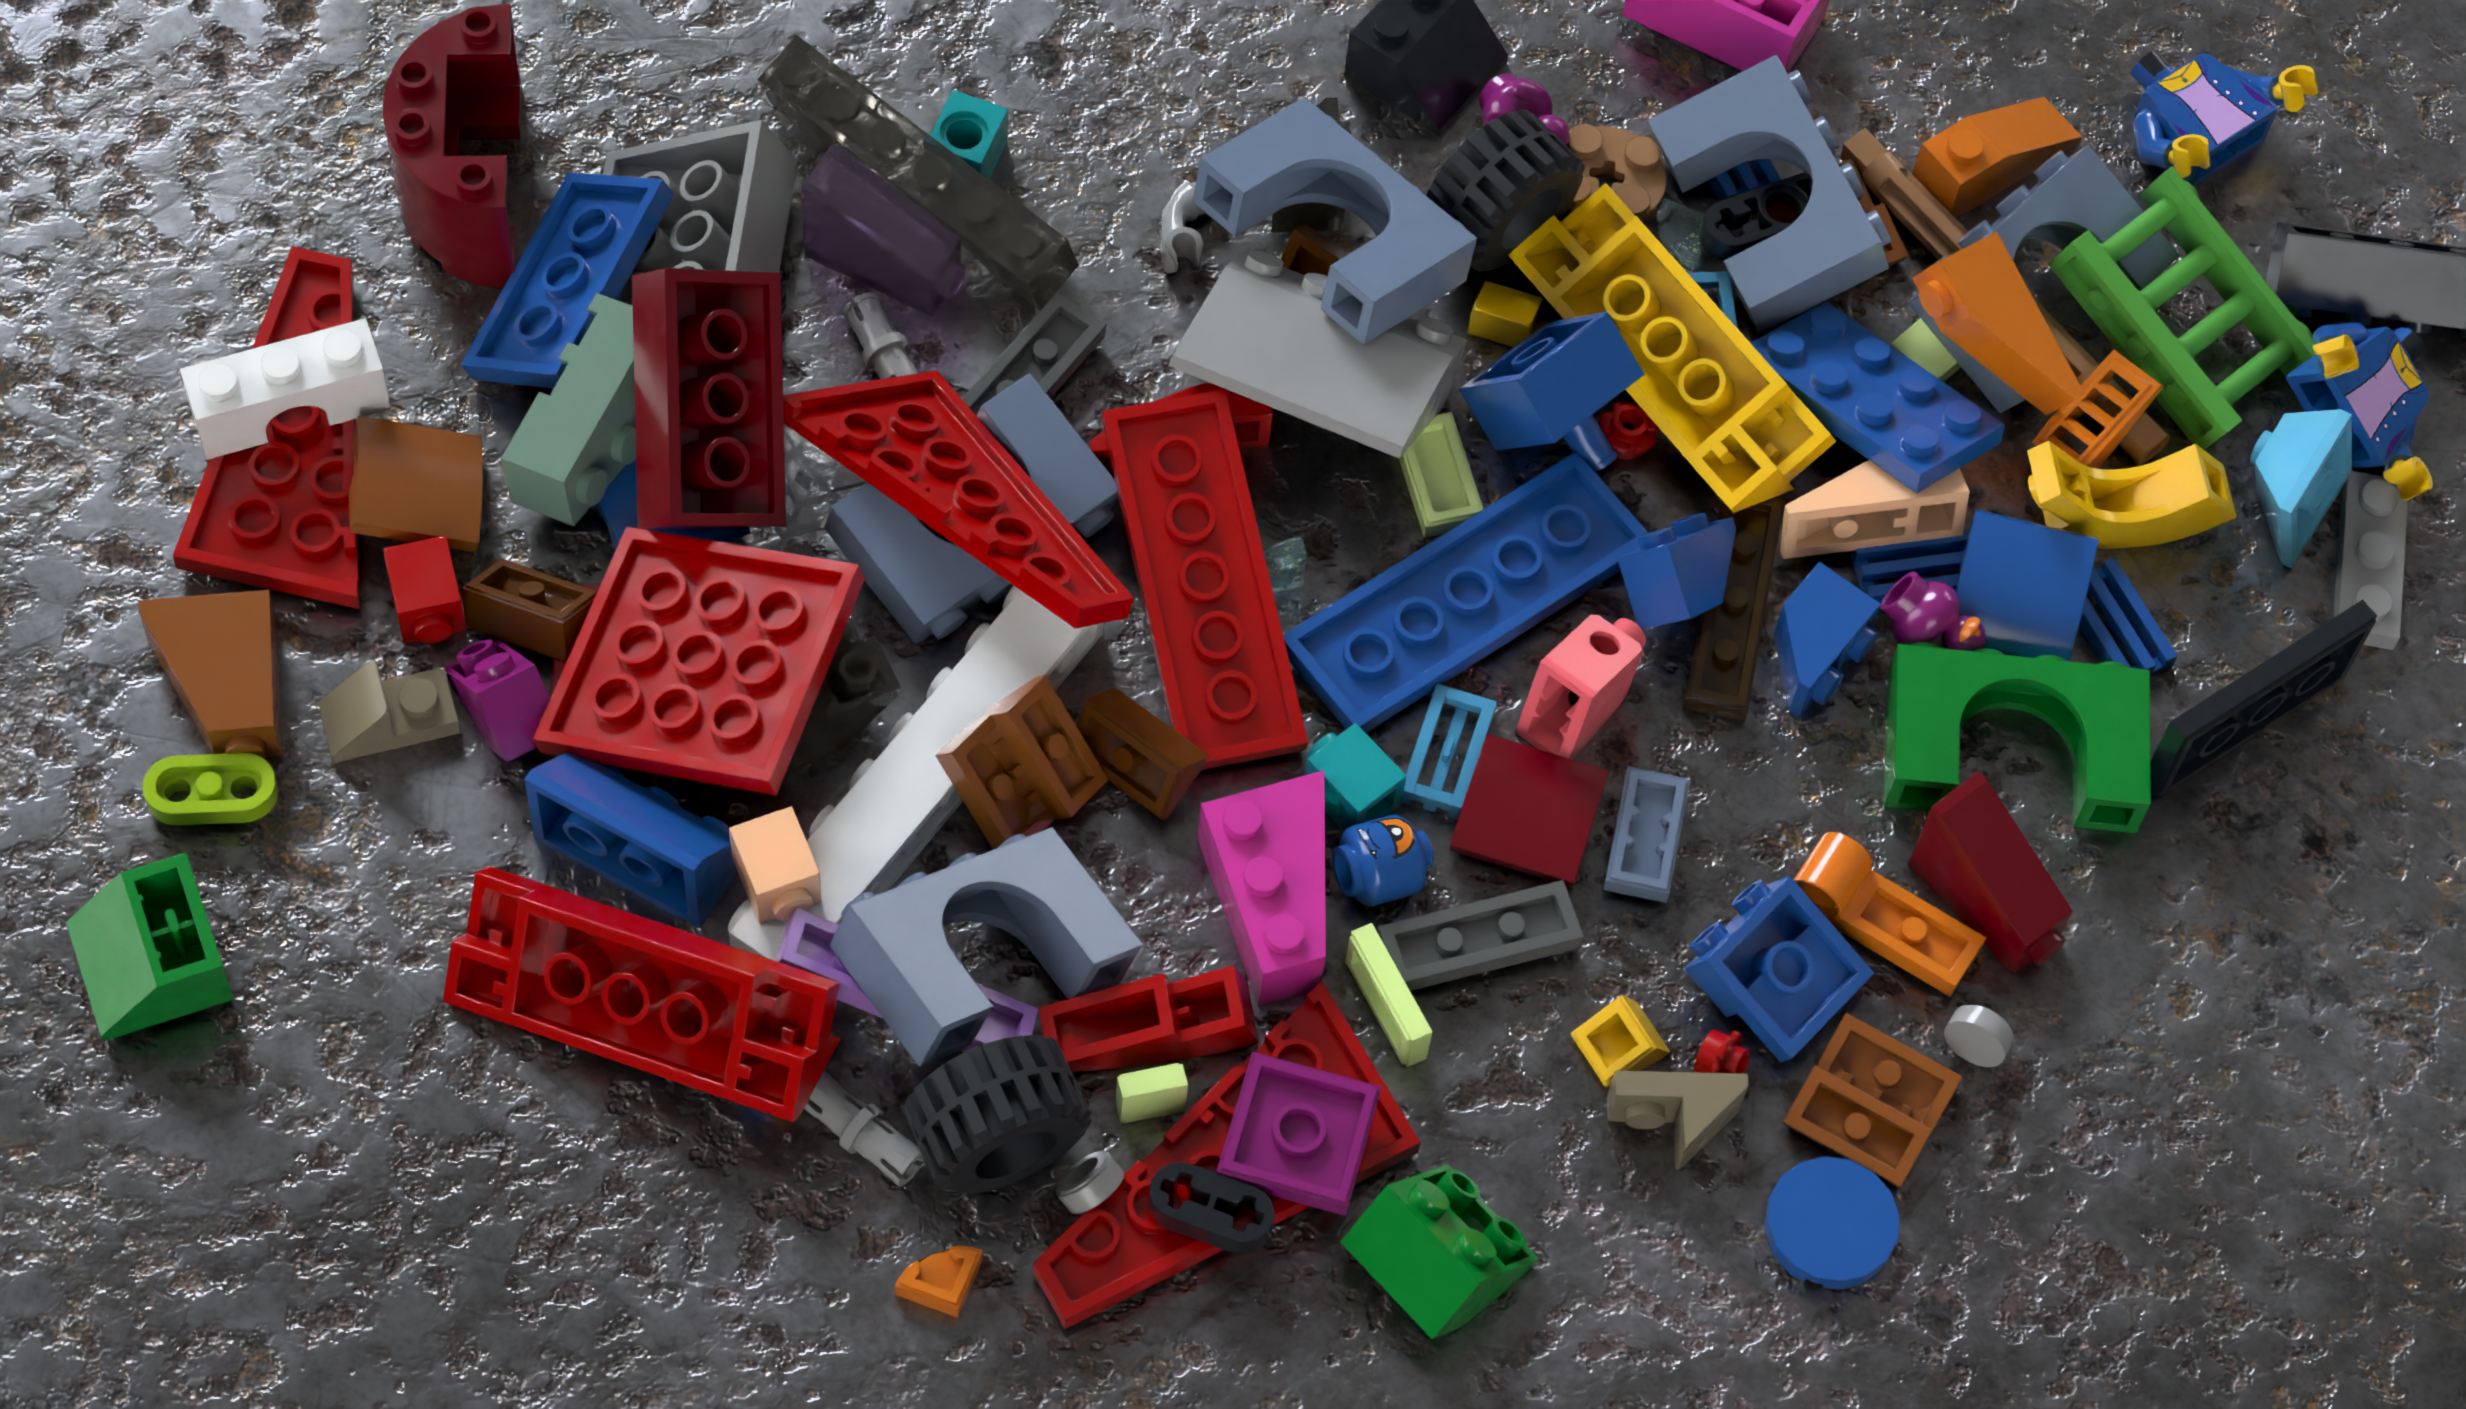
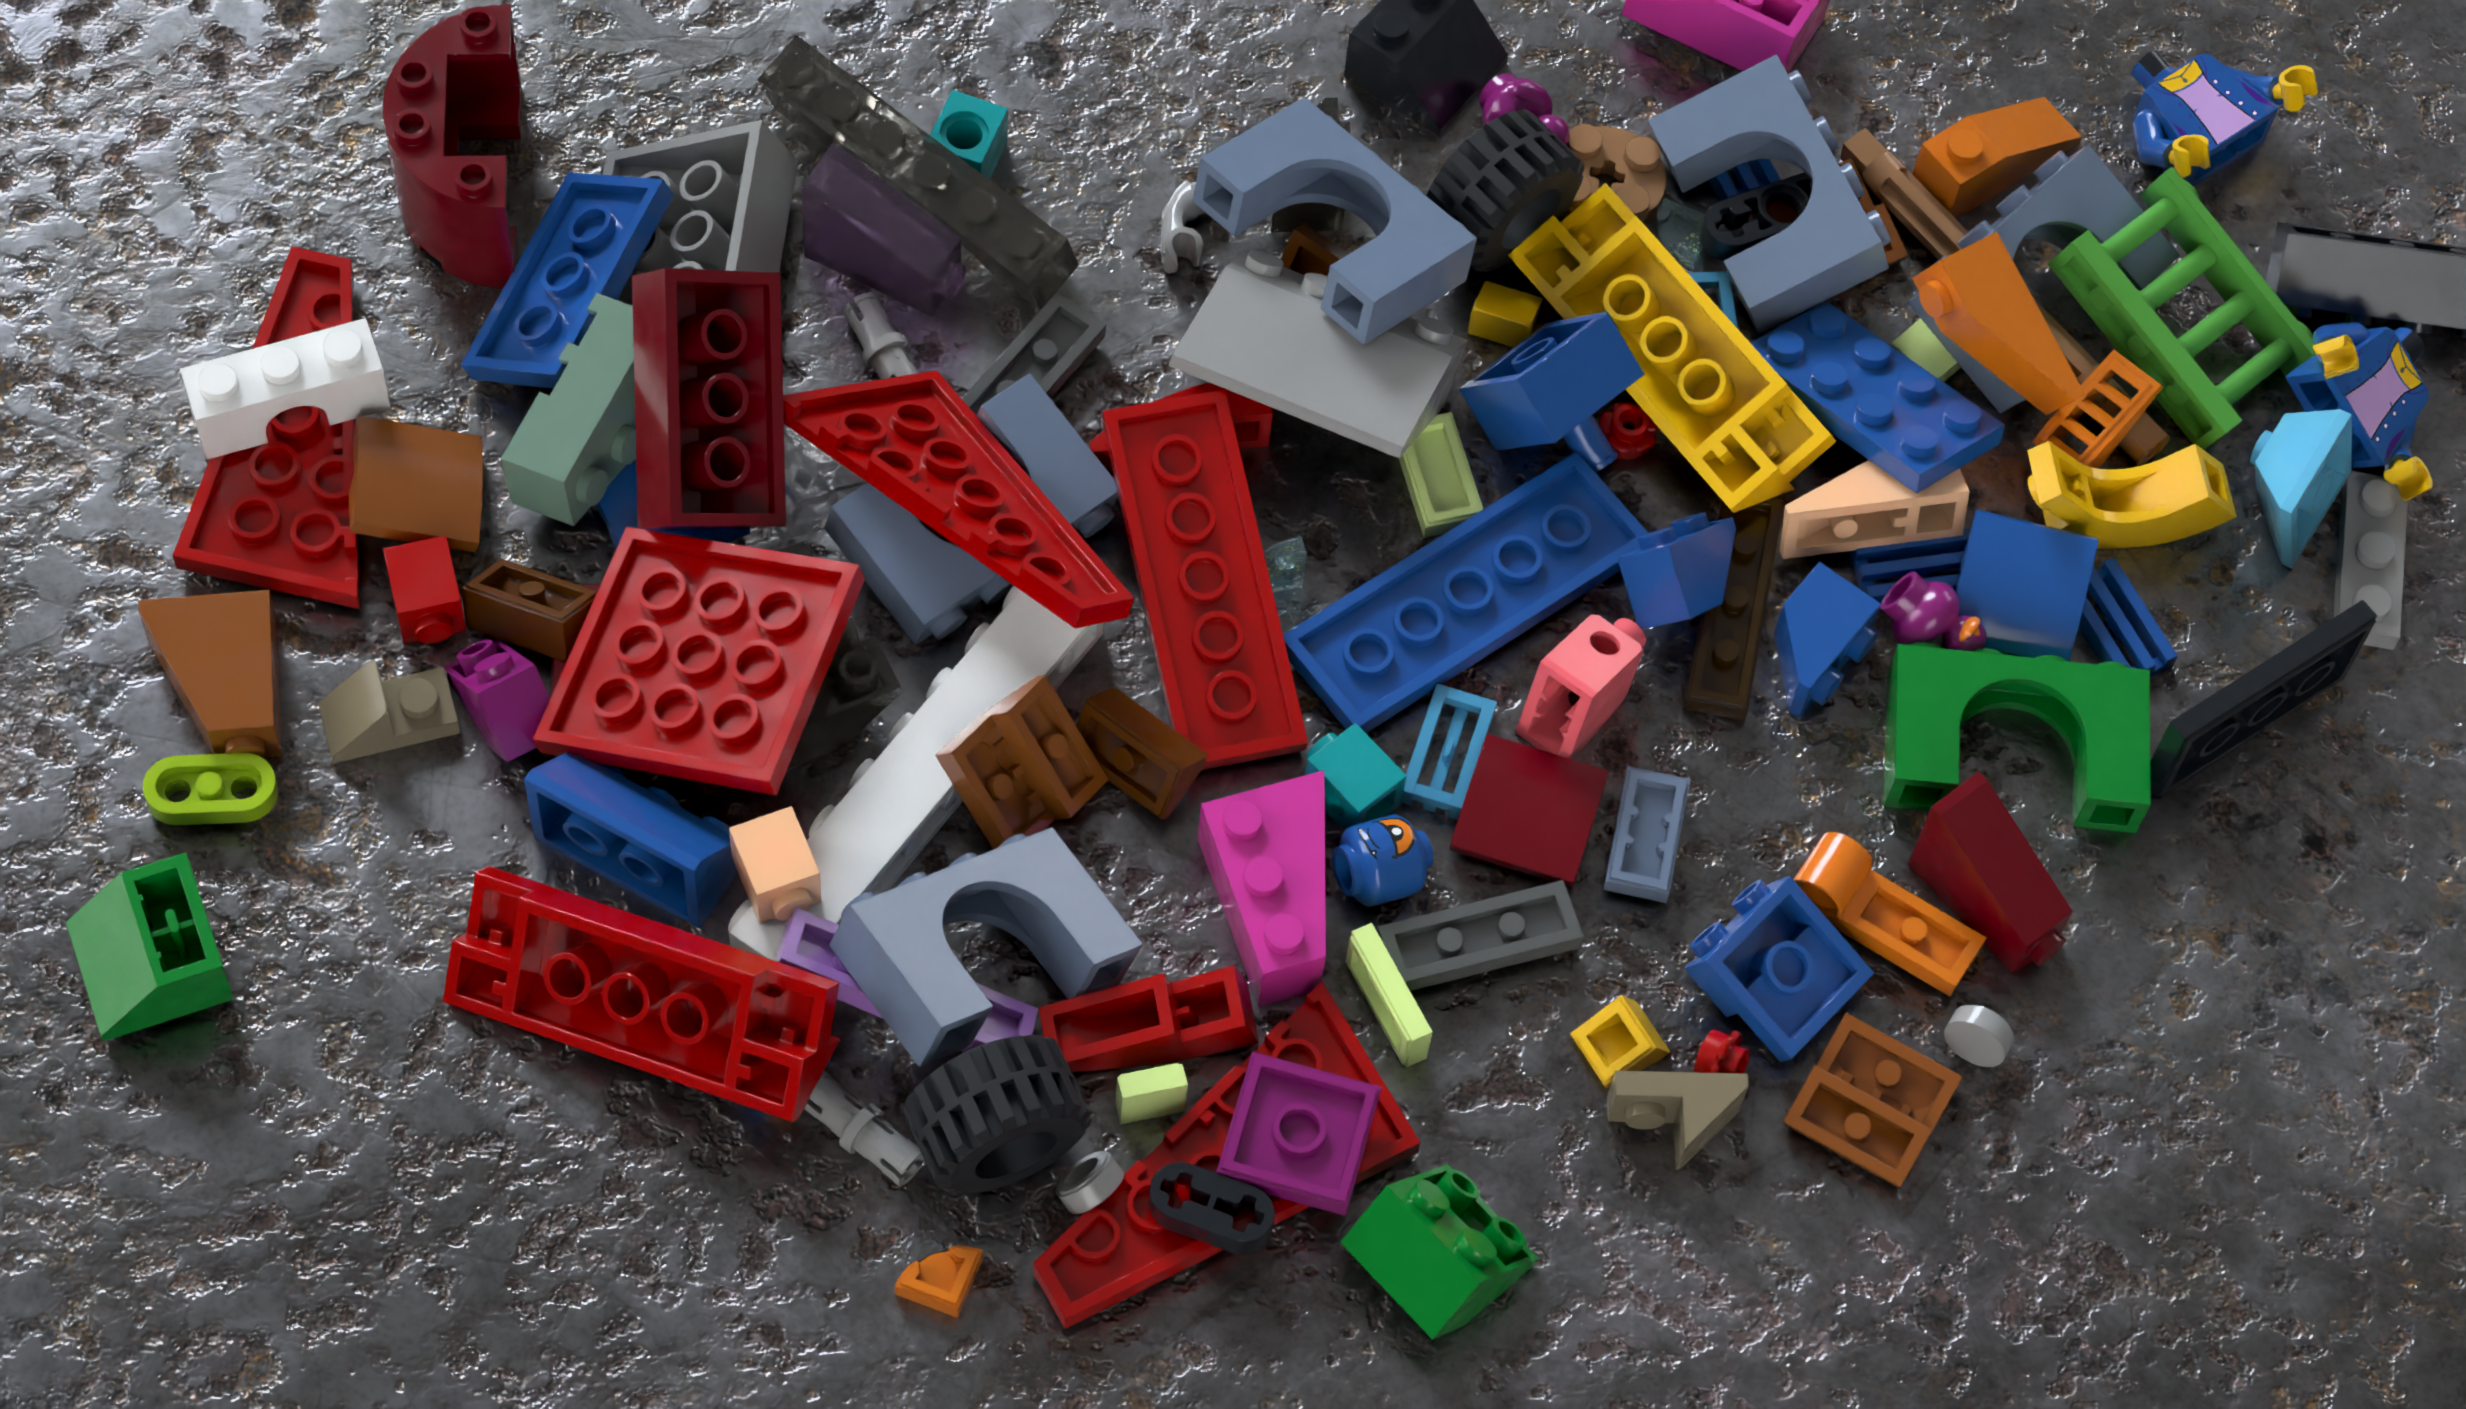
blue tile [1764,1156,1900,1290] -> none

